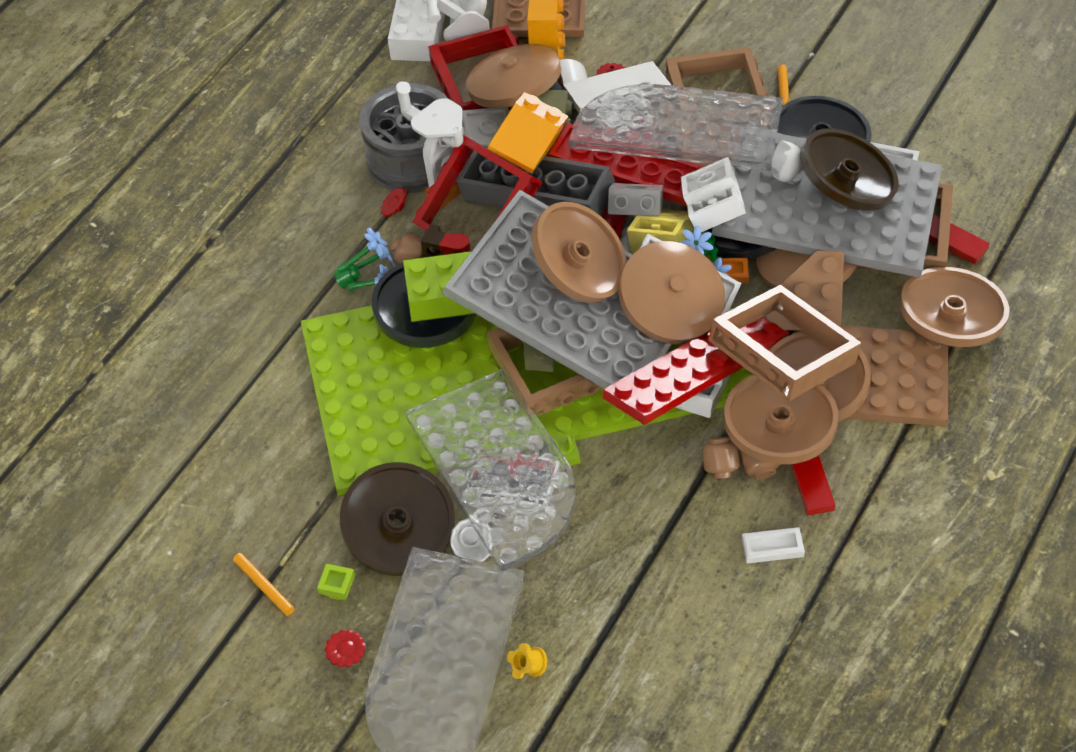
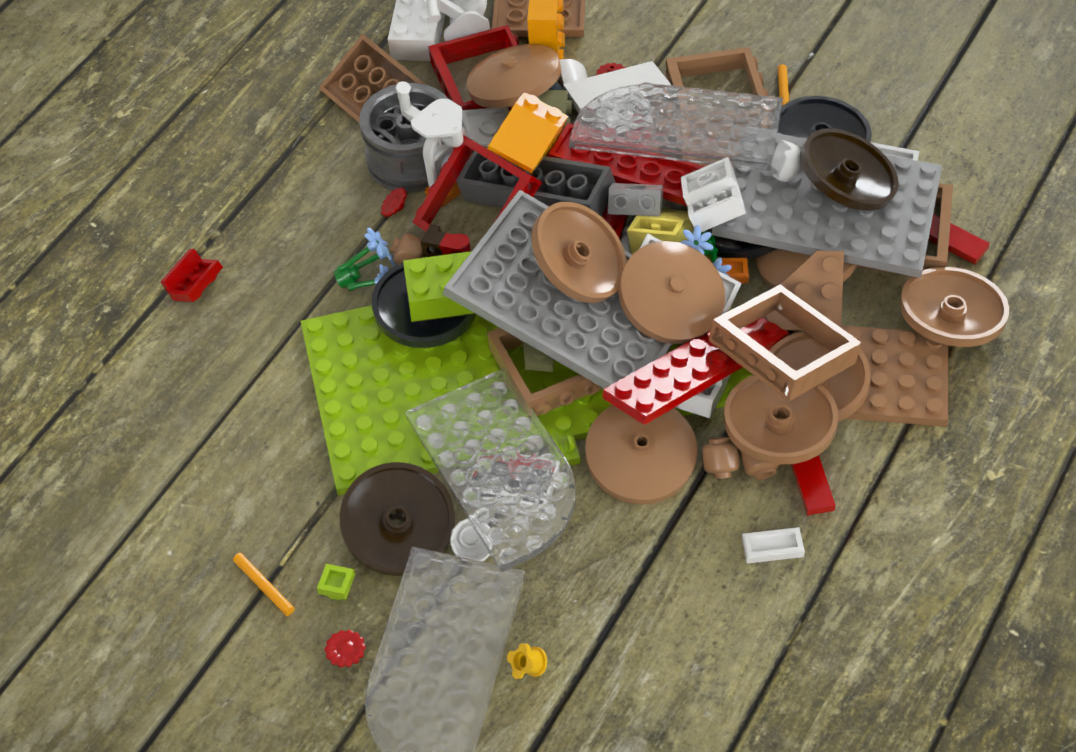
none -> red bracket [161,249,223,302]
none -> medium nougat slope [319,34,424,122]
none -> medium nougat dish [585,405,697,504]

